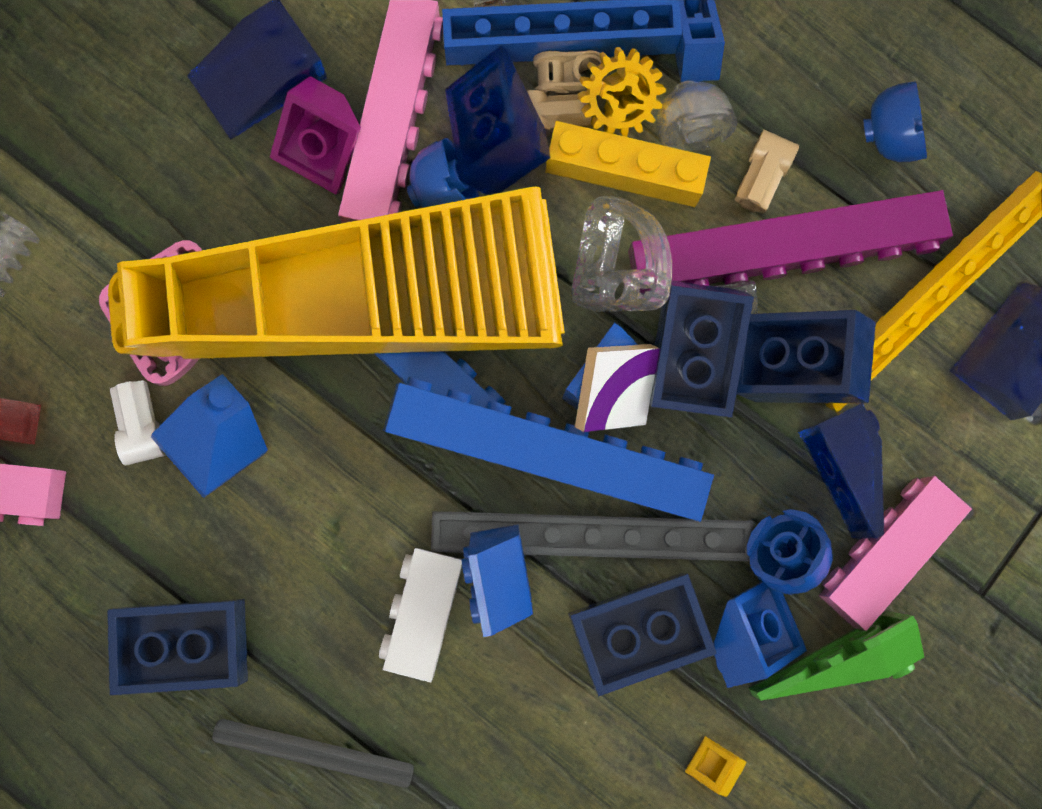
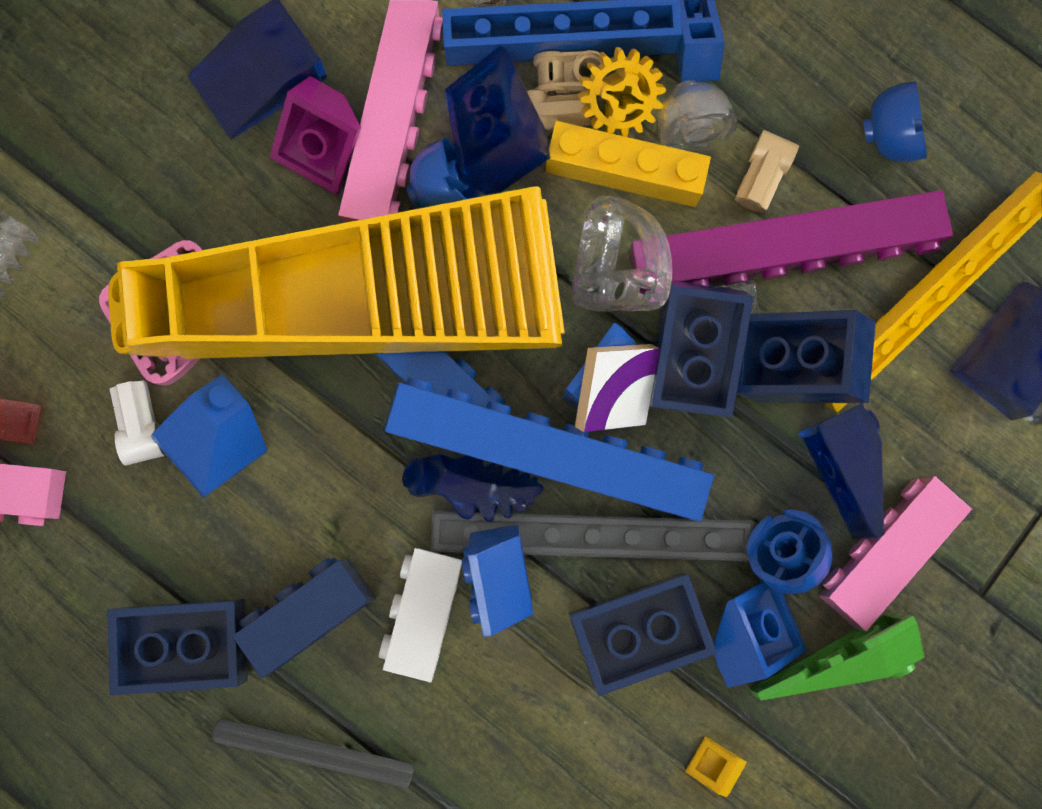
none -> dark blue brick [232,557,376,679]
none -> clear blue plant [402,454,544,521]

